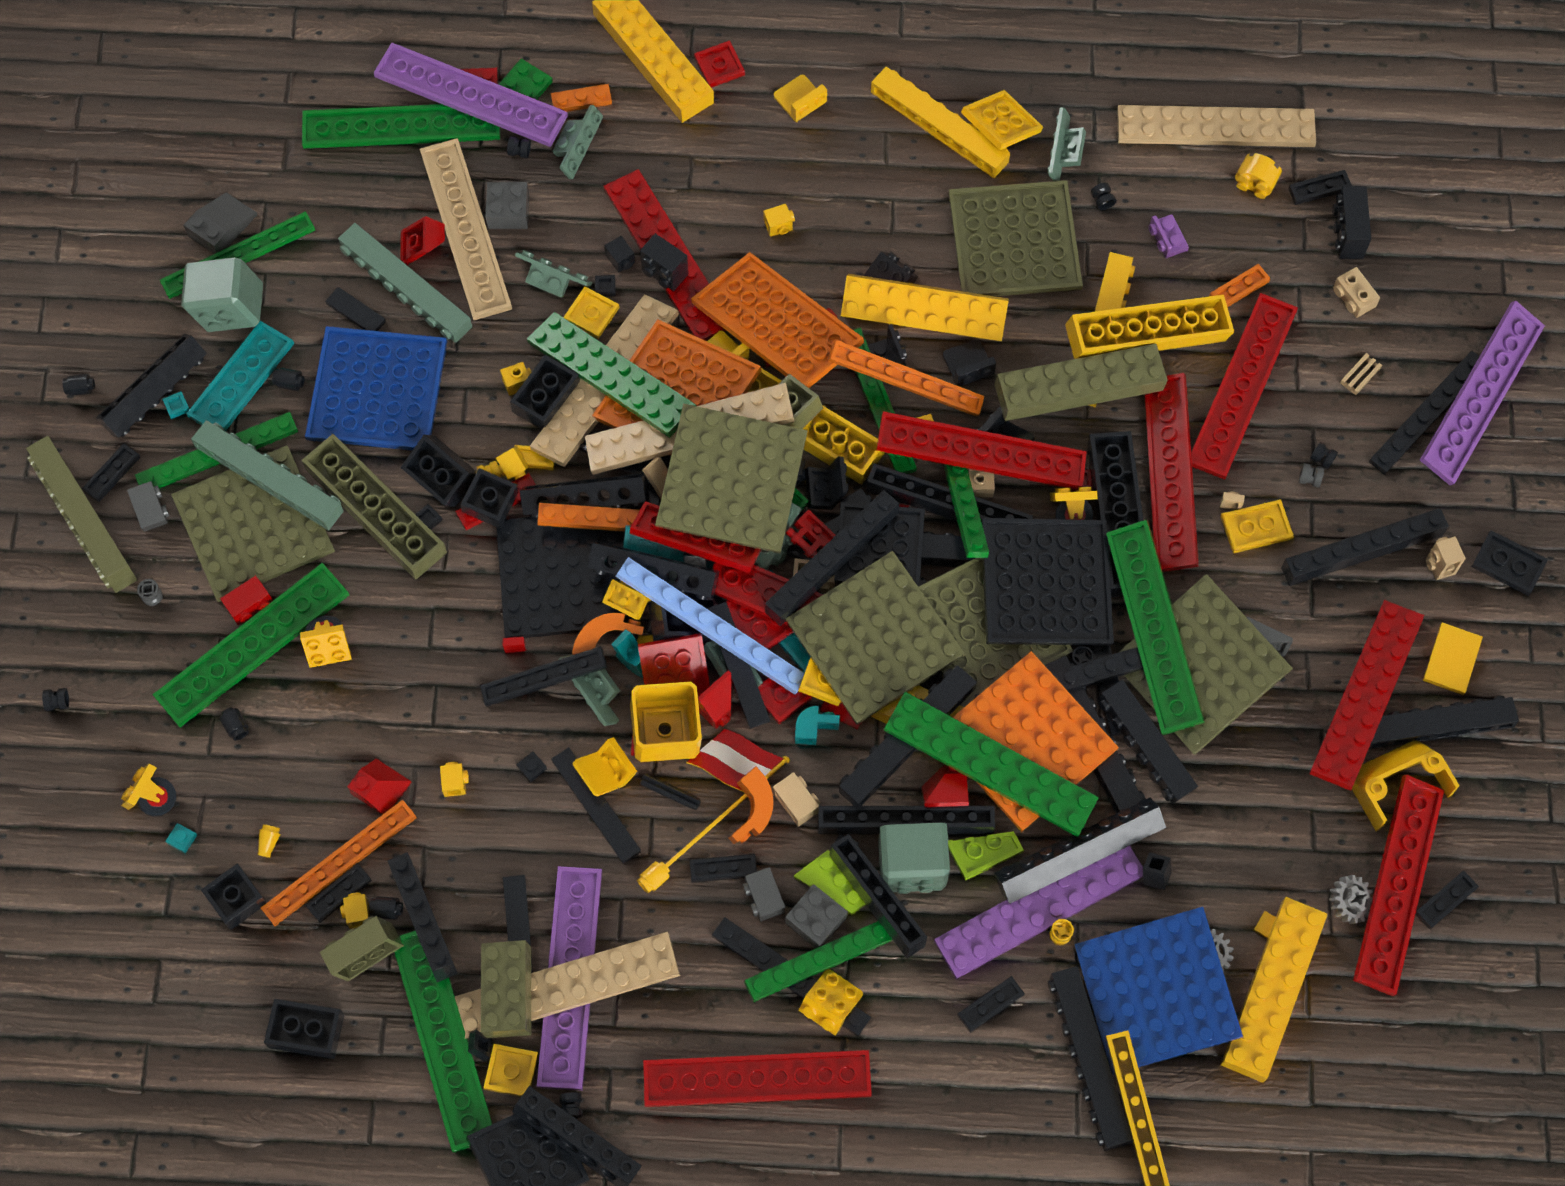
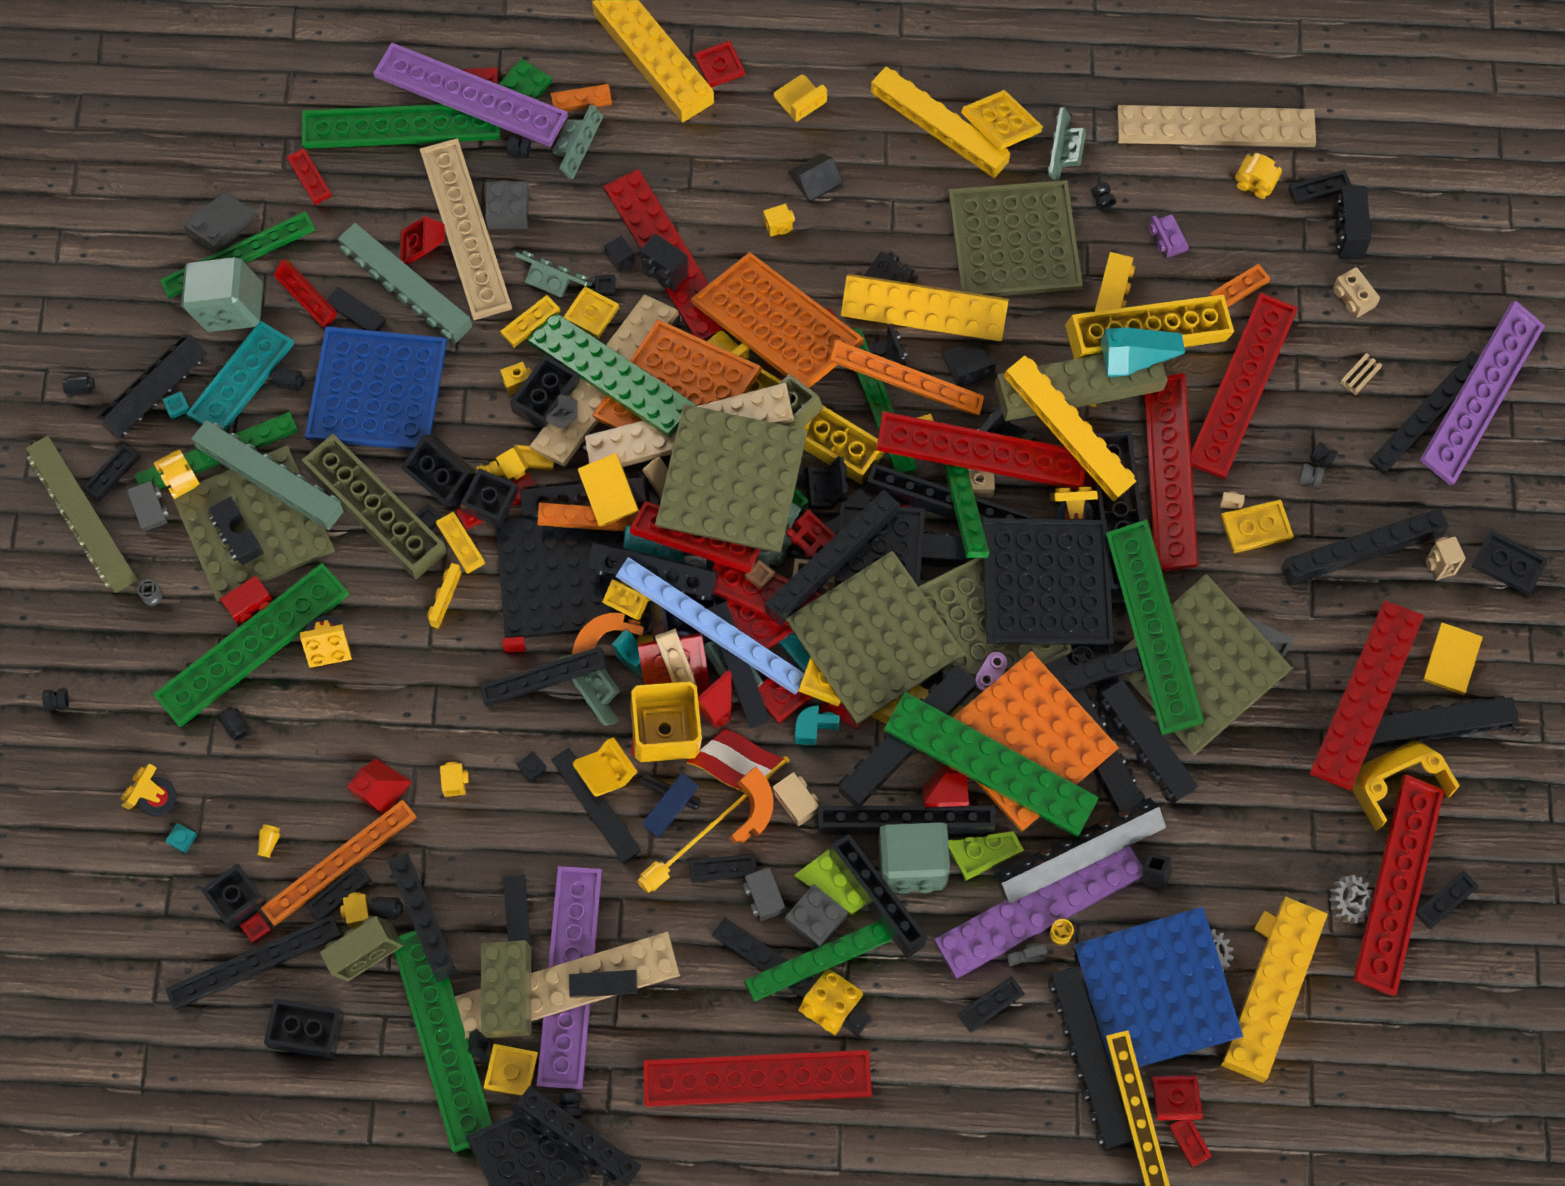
none -> yellow brick [153,449,200,499]
none -> black plate [165,915,342,1010]
none -> black arch [208,496,264,566]
none -> red tile [240,912,271,944]
none -> red plate [273,259,338,328]
none -> red plate [287,148,332,206]
none -> yellow plate [427,563,462,629]
none -> yellow plate [436,511,485,574]
none -> yellow plate [500,295,561,348]
none -> dark grey bracket [546,394,578,429]
none -> black tile [569,970,638,998]
none -> yellow tile [578,453,639,527]
none -> dark blue tile [642,773,700,838]
none -> tan tile [655,629,697,686]
none -> medium nougat tile [745,560,775,590]
none -> black slope [788,153,843,202]
none -> lavender plate [974,652,1007,692]
none -> yellow brick [1003,356,1136,502]
none -> dark grey plate [1007,943,1047,966]
none -> teal wedge [1101,328,1185,377]
none -> red tile [1151,1075,1203,1121]
none -> red plate [1169,1120,1212,1168]

